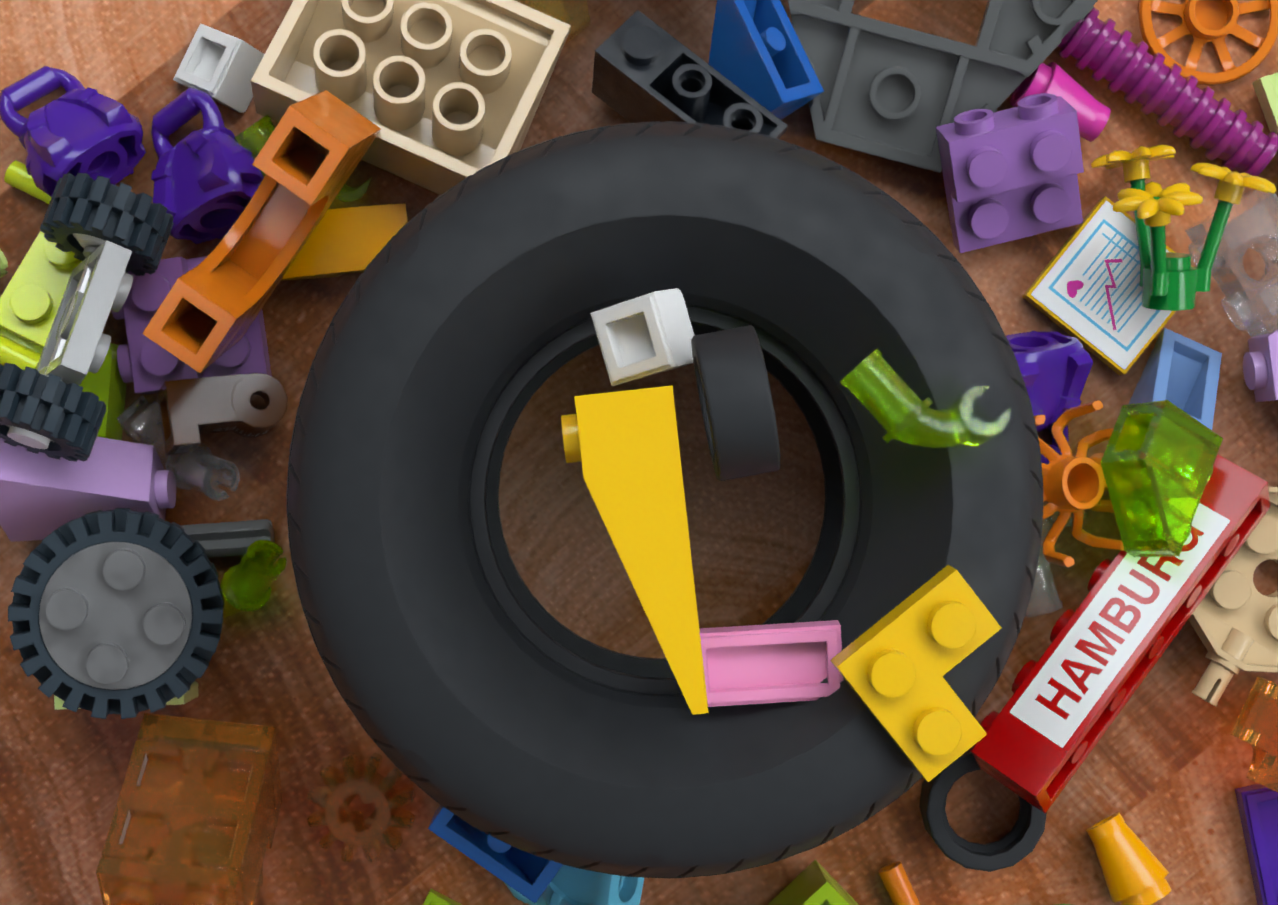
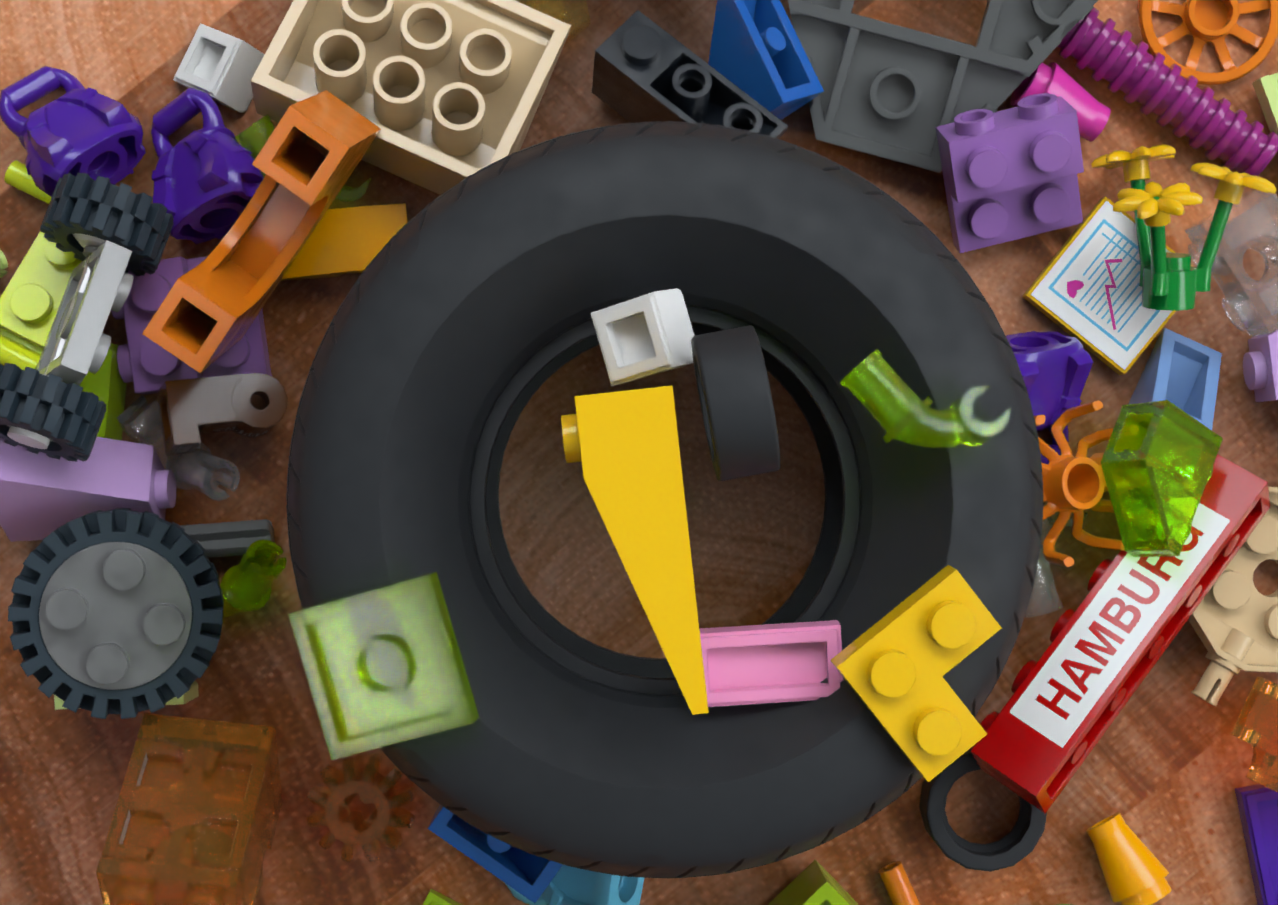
none -> clear neon green tile [288,571,480,760]

